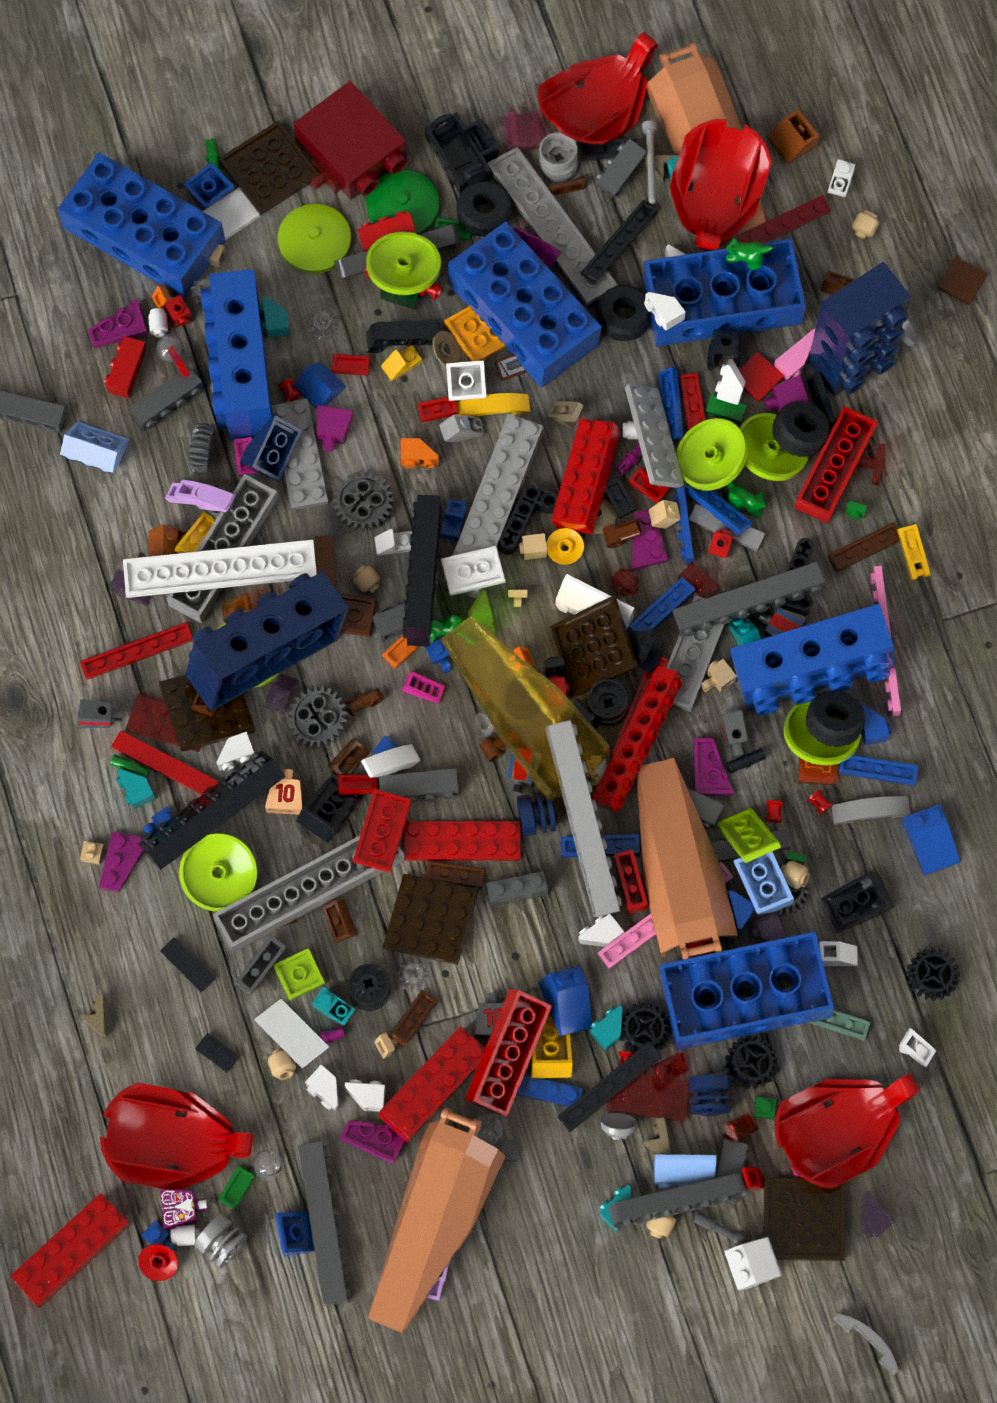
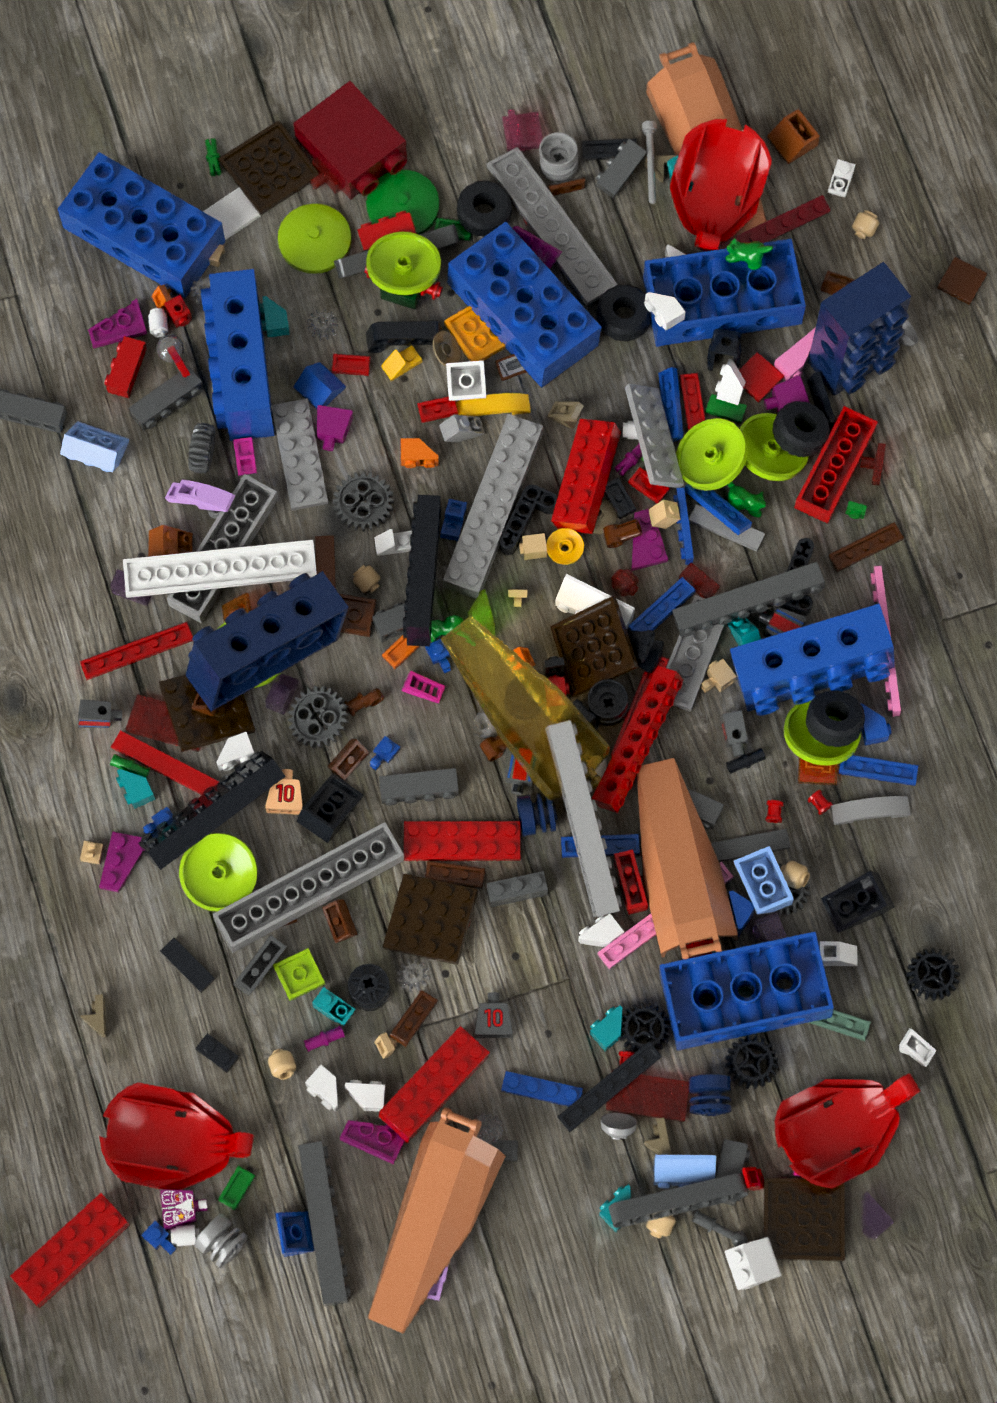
red dish [138,1243,178,1281] -> none
yellow plate [174,512,216,554] -> none
blue slope [183,162,235,210] -> none
dark blue slope [239,415,302,481] -> none
white sticker [254,999,329,1068] -> none
clear hair [254,1149,284,1183] -> none
red bush [278,378,301,402] -> none
red tile [337,775,378,794] -> none
red tile [353,789,412,873] -> none
white slope [361,744,421,778] -> none
black piece [425,112,499,195] -> none
white tile [441,546,505,596] -> none
red brick [464,989,552,1117] -> none
yellow slope [530,1016,572,1078] -> none
red windscreen [537,32,658,144] -> none
blue slope [538,966,592,1036] -> none
black tile [580,200,658,284] -> none
clear red tile [652,1052,688,1085] -> none
magenta wing [693,738,734,796] -> none
red brick [708,529,734,558] -> none
lime tile [717,808,781,863] -> none
clear red tile [722,1113,759,1143] -> none
green plate [754,1097,776,1120] -> none
green tile [784,852,806,865] -> none
light grey slope [833,1314,898,1376] -> none
yellow plate [897,524,930,580] -> none
blue slope [901,804,960,876] -> none

